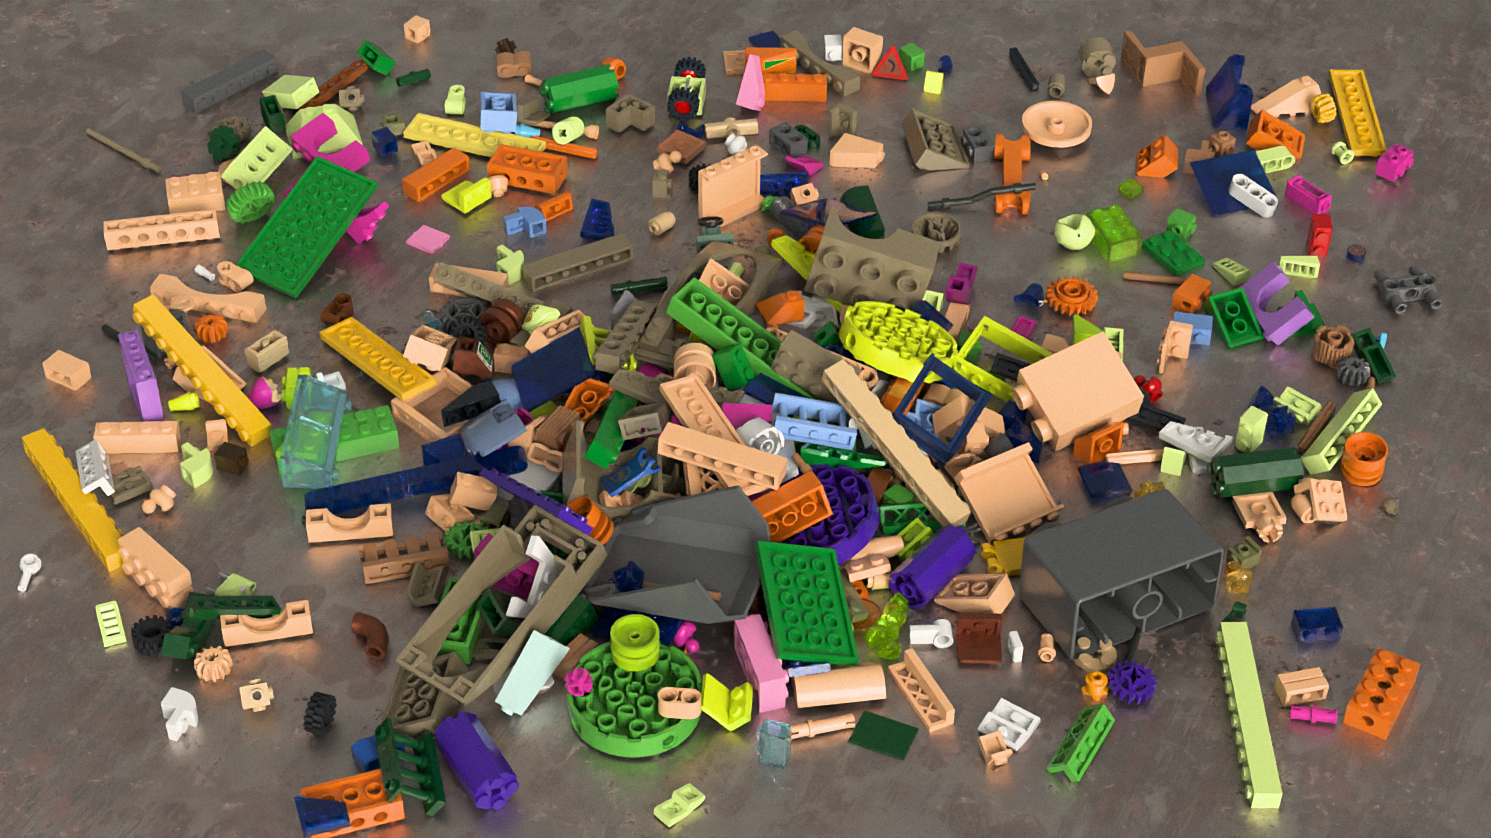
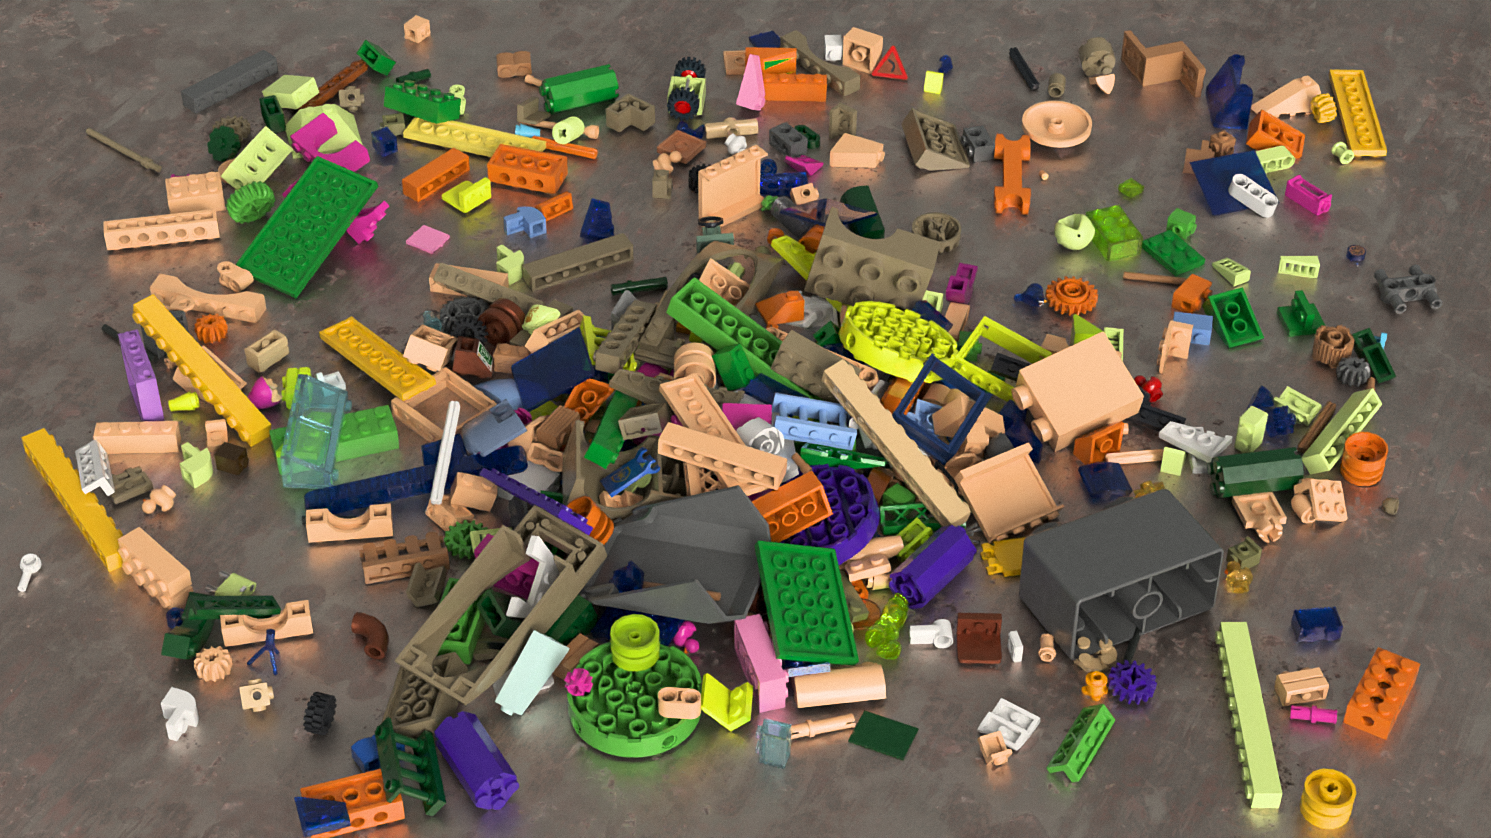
light nougat brick [42,350,92,391] -> none
yellowish green slope [95,601,127,647] -> none
black tyre [131,615,172,656] -> none
white piece [195,265,215,281] -> none
reddish brown piece [321,293,354,325] -> none
light nougat slope [411,141,437,167] -> none
black slope [441,380,500,427] -> none
light blue brick [480,92,517,134] -> none
olive brick [480,503,510,529] -> none
light nougat cone [488,175,508,197] -> none
dark brown gear [495,38,517,54] -> none
orange head [601,57,626,80] -> none
tan brick [648,211,676,235] -> none
yellowish green slope [653,783,705,827] -> none
light nougat fence [888,648,955,732] -> none
bright green brick [899,43,925,71] -> none
pearl dark grey bar [928,183,1036,209] -> none
light nougat slope [934,574,1015,614] -> none
dark pink tile [1010,316,1037,339] -> none
orange slope [1136,135,1178,178] -> none
dark green hand [1221,601,1247,622] -> none
medium lavender arch [1239,261,1314,346] -> none
red brick [1306,214,1333,257] -> none
dark pink brick [1375,143,1414,182] -> none
none -> clear blue plant [247,629,280,675]
none -> green brick [384,80,461,124]
none -> white axle [430,401,460,505]
none -> clear blue tile [760,159,777,177]
none -> yellow wheel [1299,769,1356,829]

